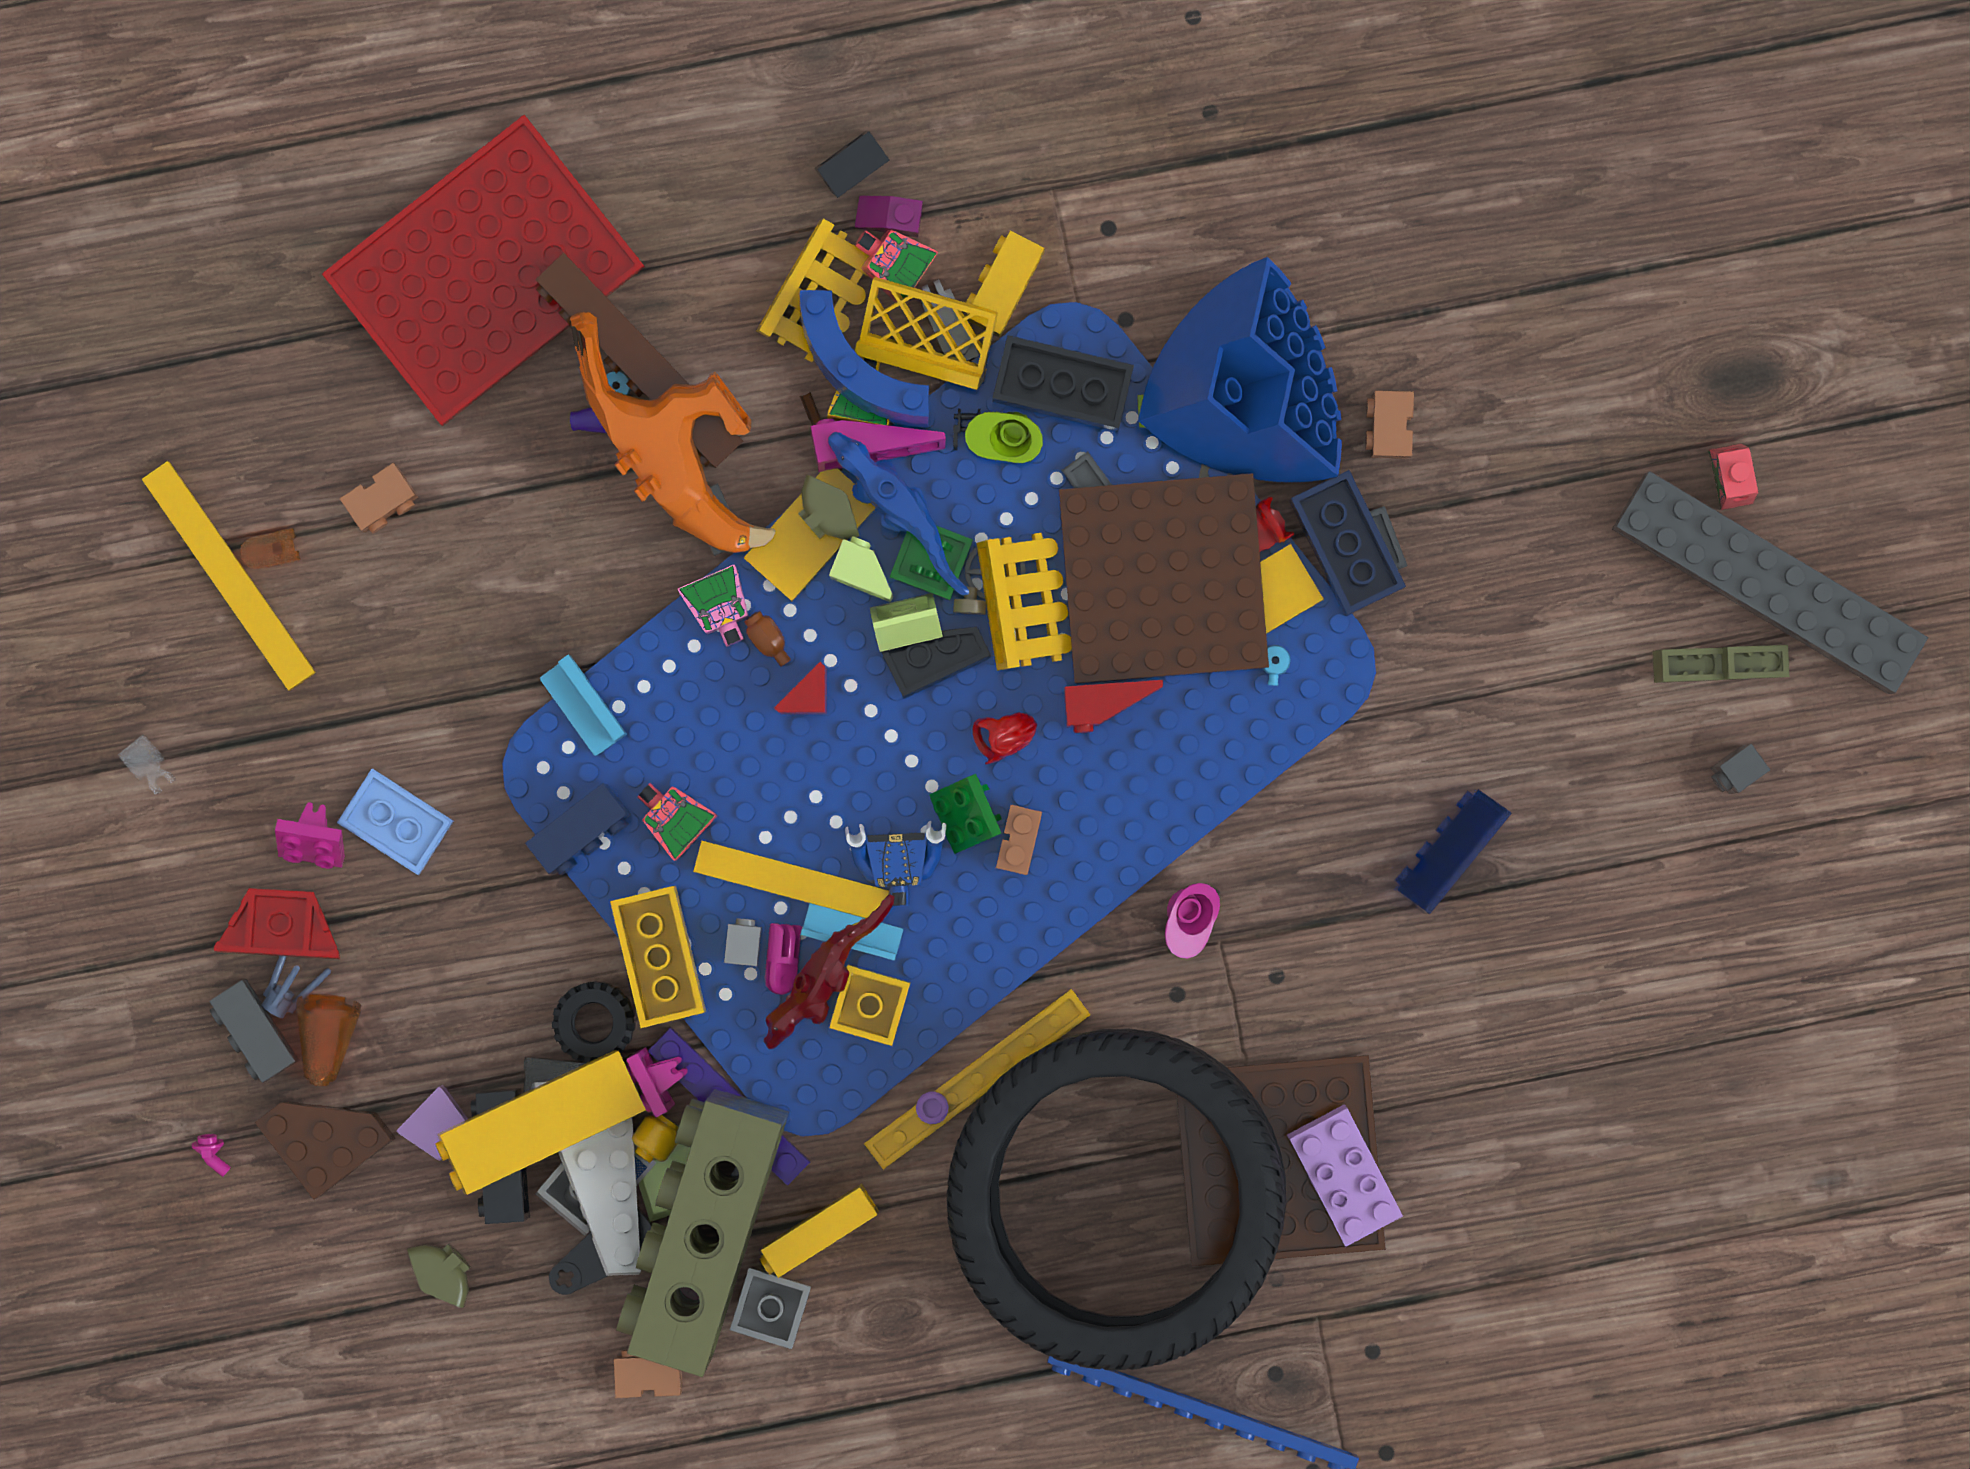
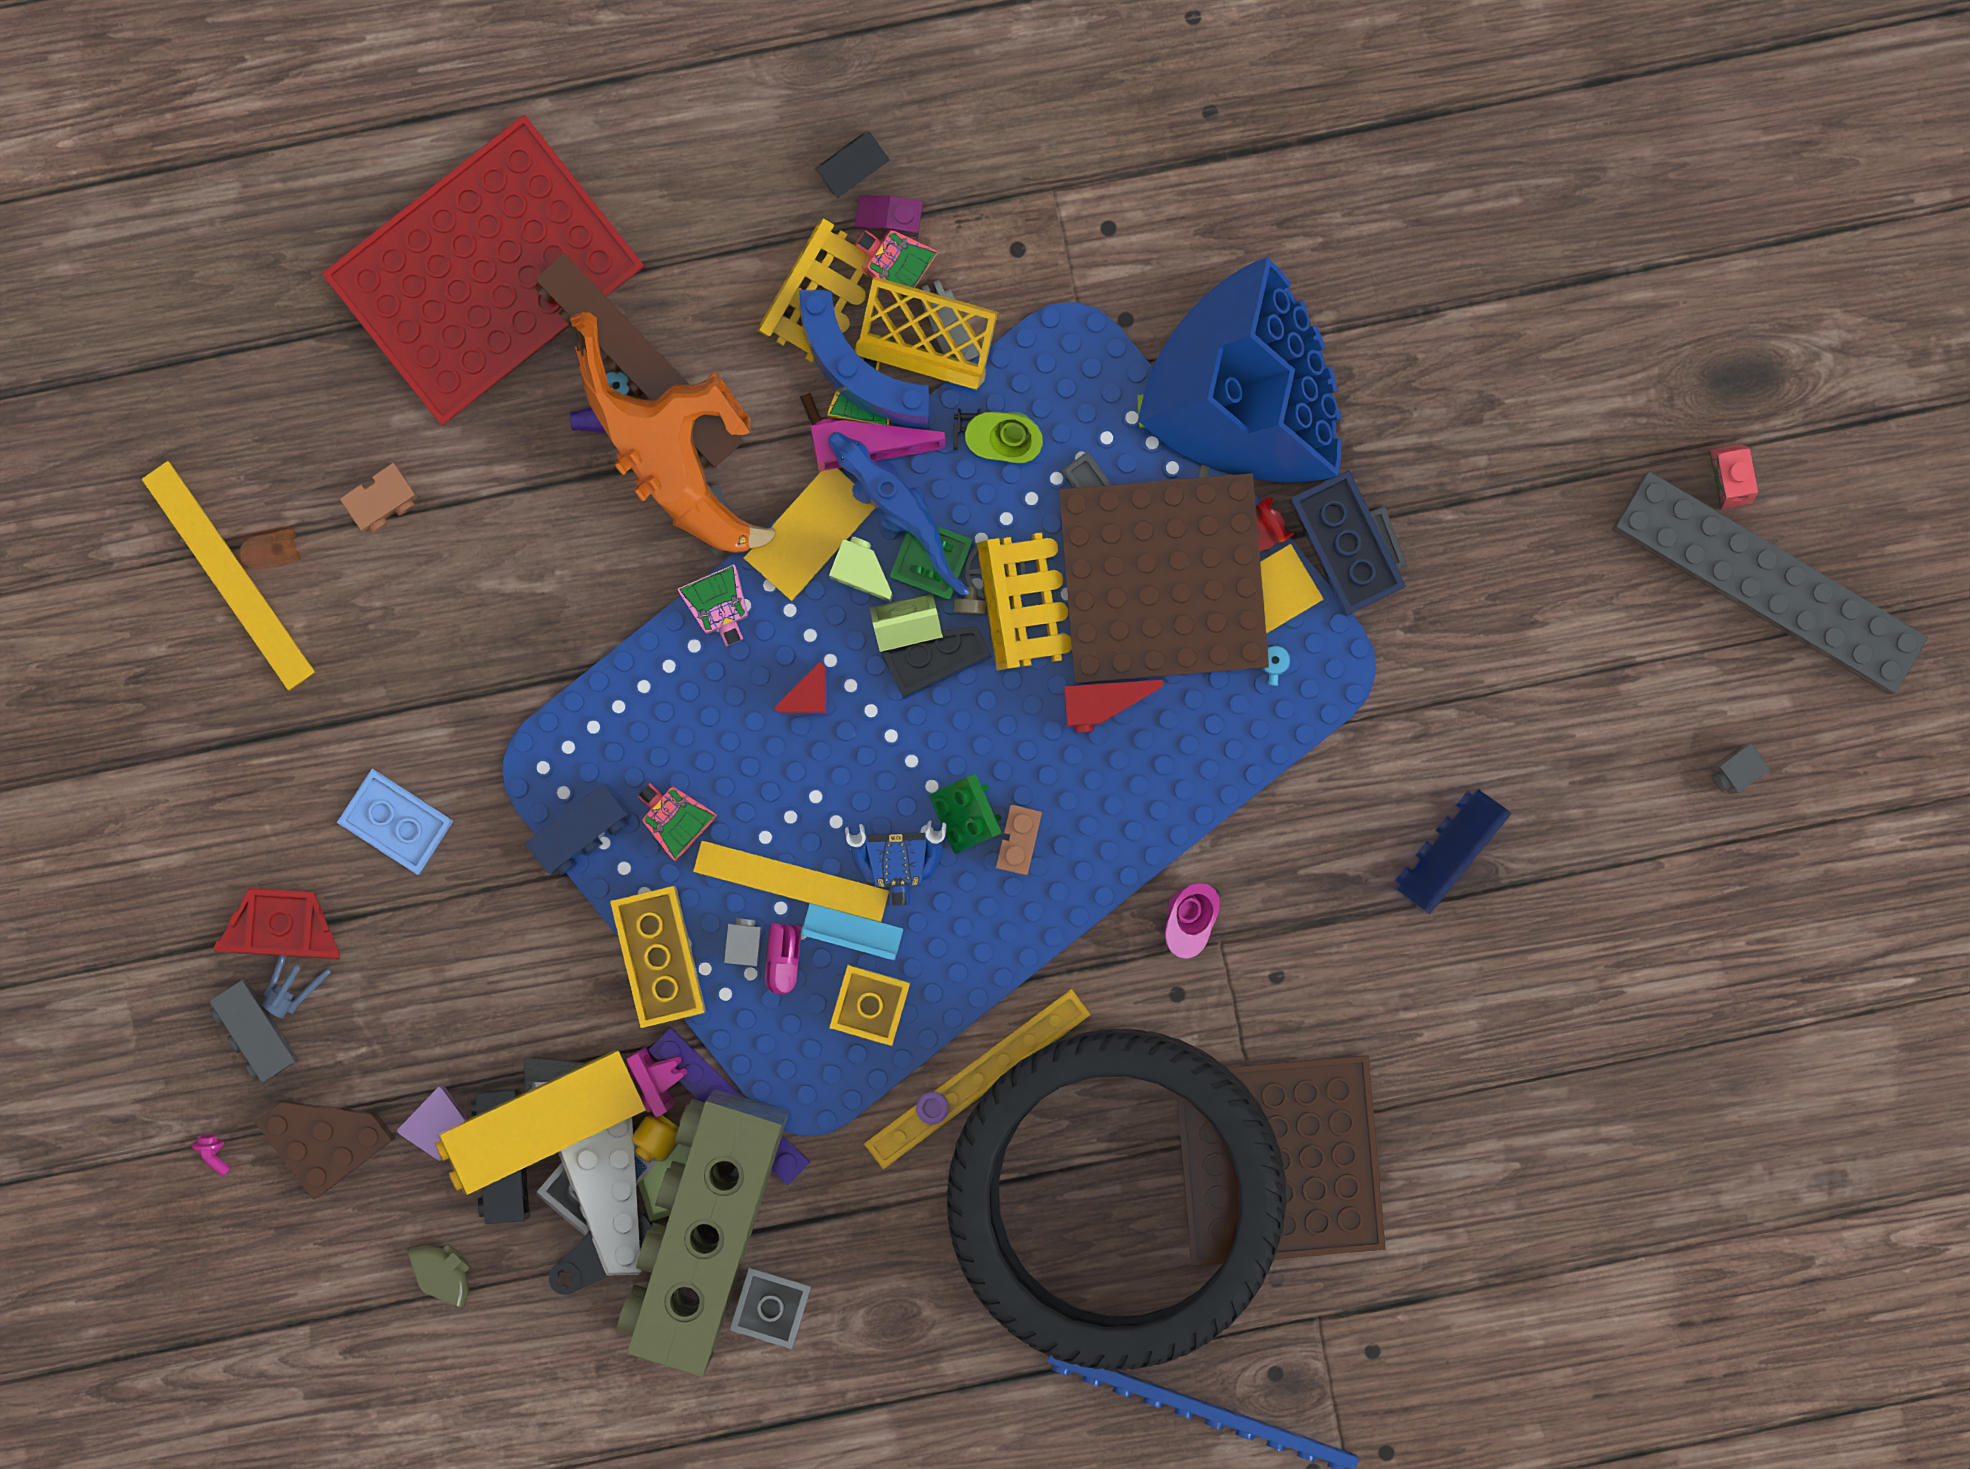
clear plate [118,734,176,795] -> none
dark pink plate [275,802,345,869] -> none
clear orange cone [296,994,362,1086] -> none
medium azure panel [540,654,627,756] -> none
black tyre [552,981,636,1063] -> none
nougat brick [614,1350,682,1398] -> none
dark orange plant [744,610,791,667] -> none
yellow brick [759,1183,879,1278] -> none
dark red animal [764,894,895,1049] -> none
olive piece [798,474,860,539] -> none
yellow brick [966,230,1045,337] -> none
red piece [973,712,1037,764] -> none
black brick [992,335,1134,432] -> none
lavender plate [1287,1104,1403,1246] -> none
nougat brick [1365,391,1414,459] -> none
olive slope [1653,645,1790,683] -> none

